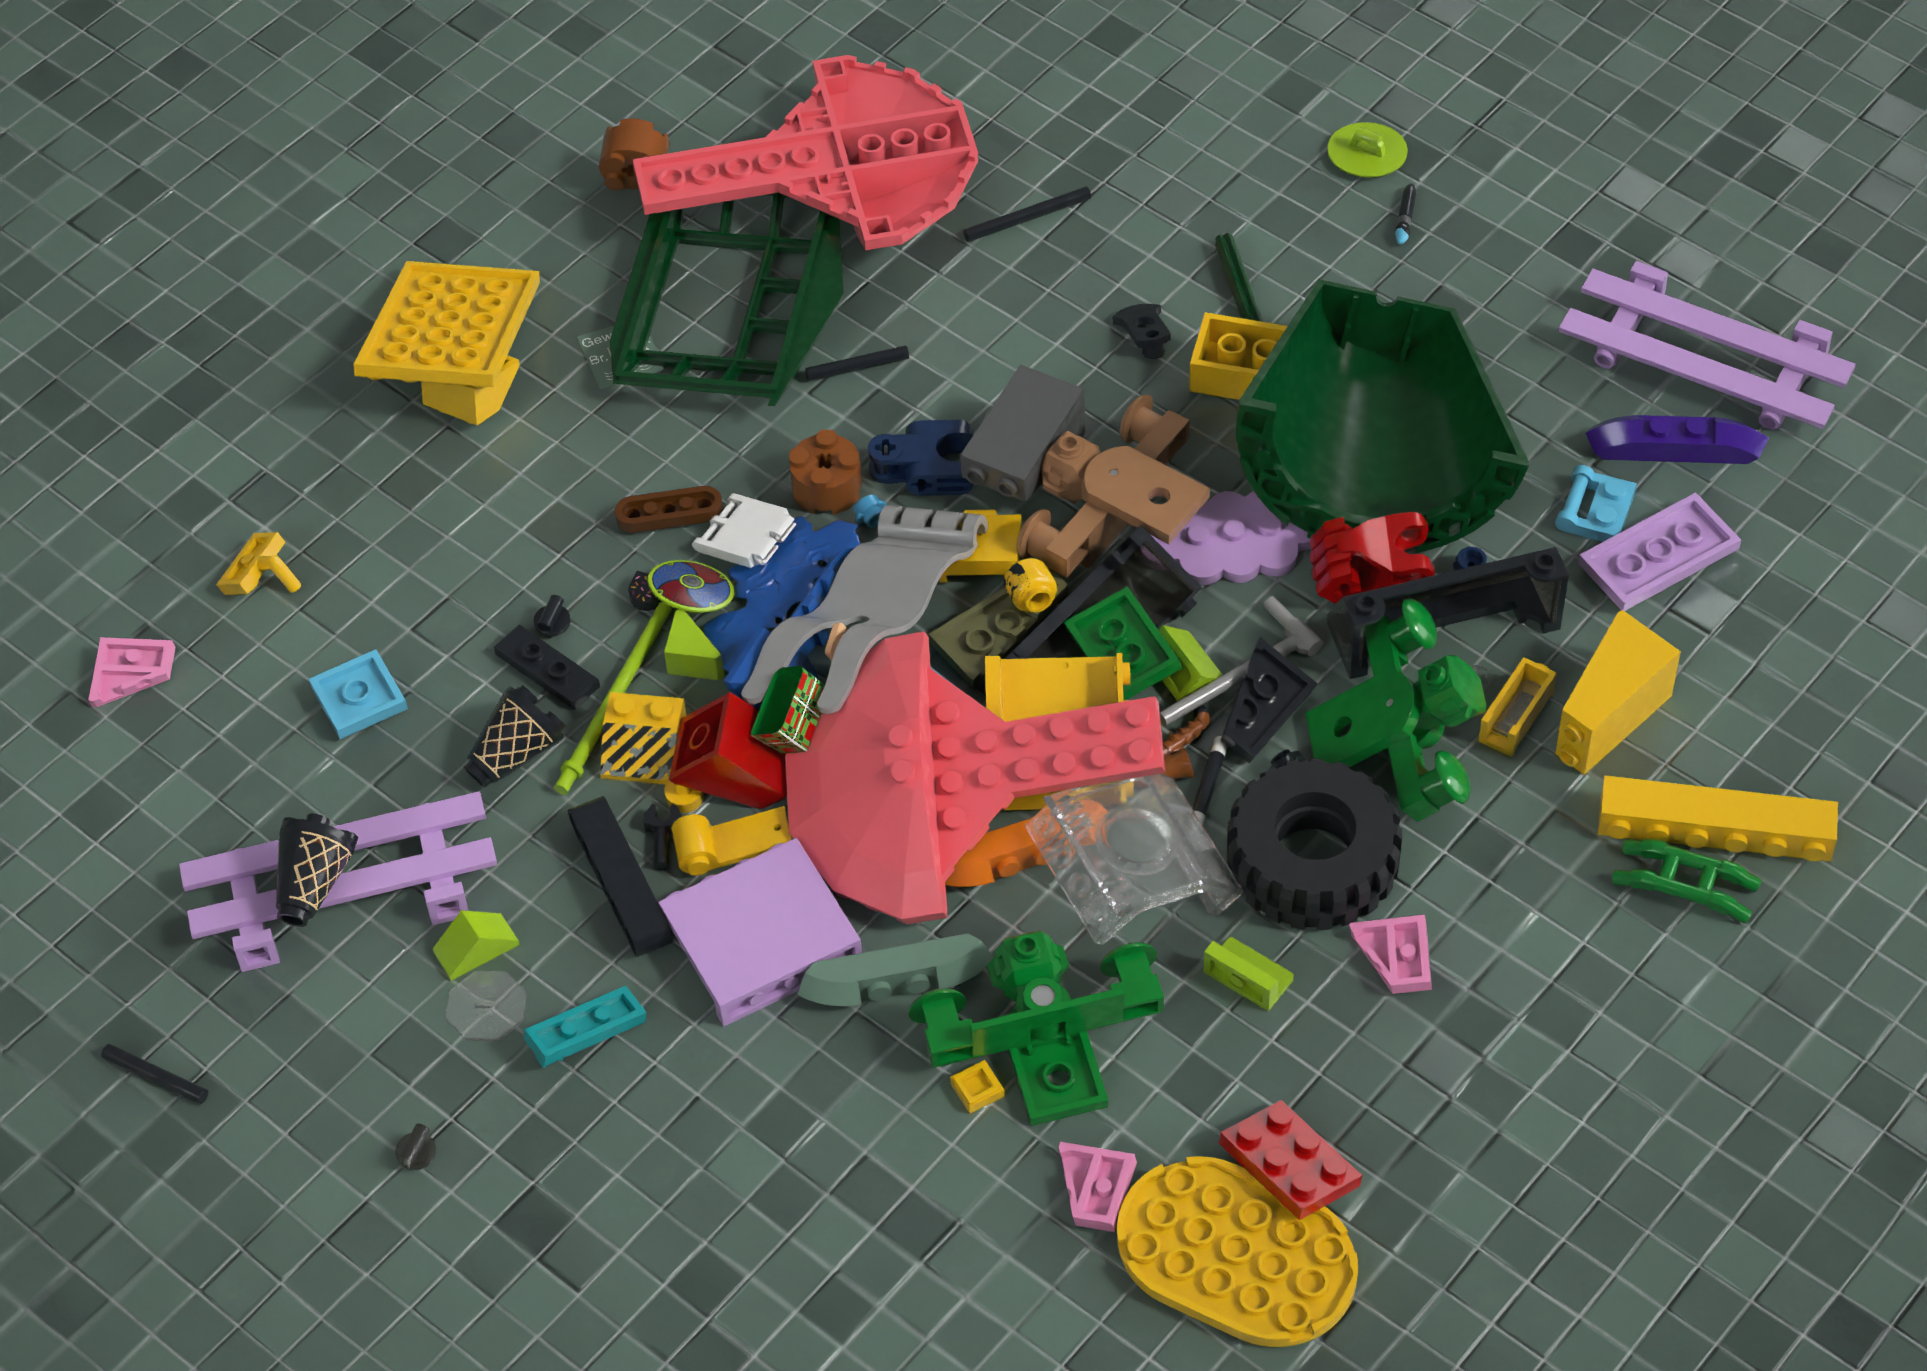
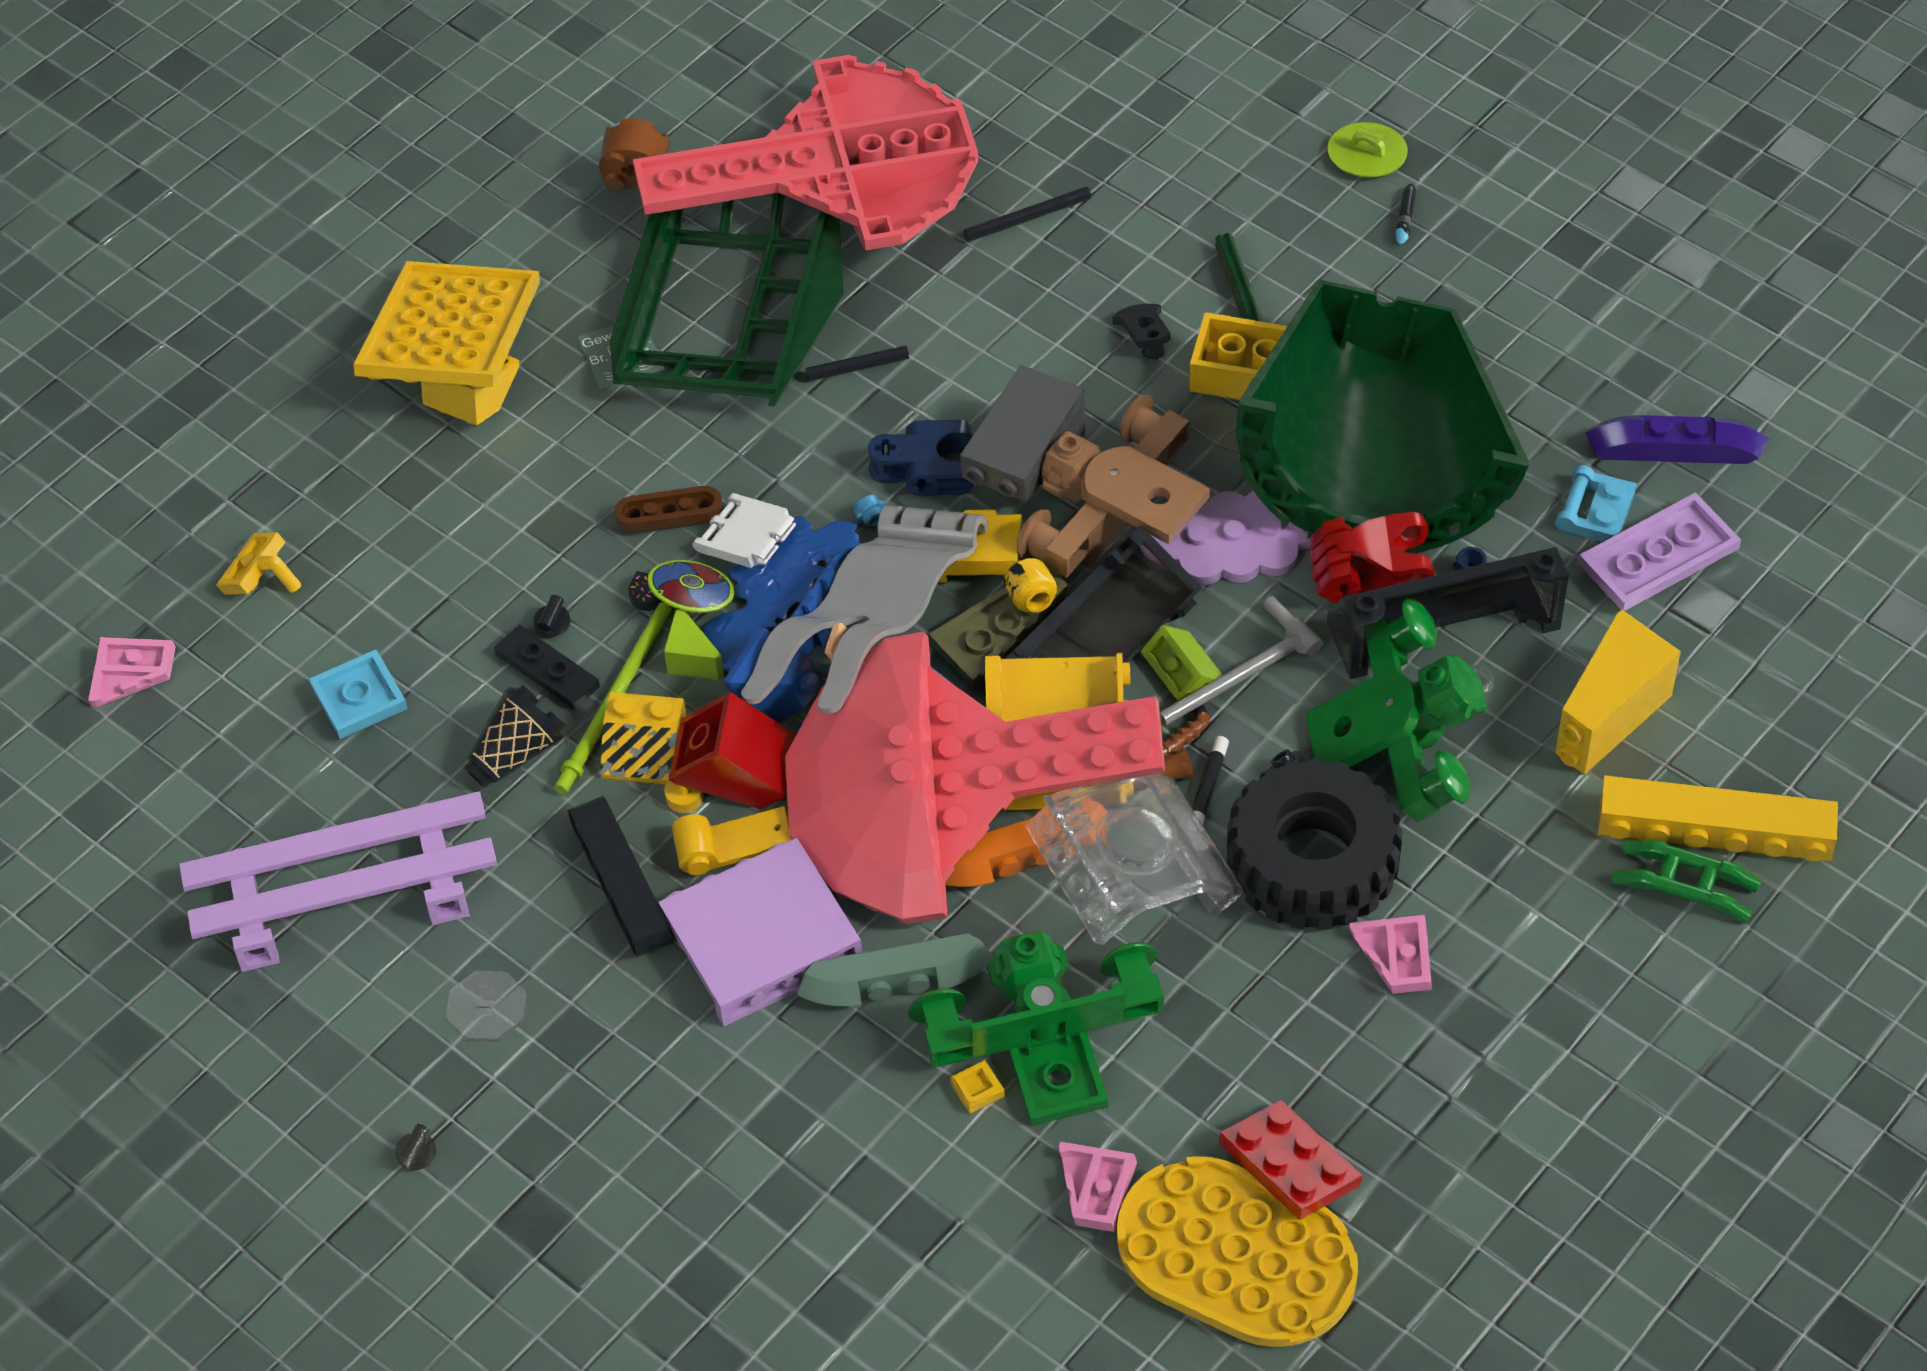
black bar [101,1044,208,1104] -> none
black cone [276,813,358,927] -> none
lime slope [432,910,520,981] -> none
teal hinge [523,985,647,1068] -> none
black bar [643,803,682,870] -> none
piece [750,666,825,754] -> none
dark orange brick [789,429,862,515] -> none
green plate [1064,586,1182,700] -> none
lime panel [1203,937,1294,1012] -> none
black wing [1220,637,1318,764] -> none
yellow window [1478,657,1557,757] -> none
lavender fence [1559,261,1856,430] -> none

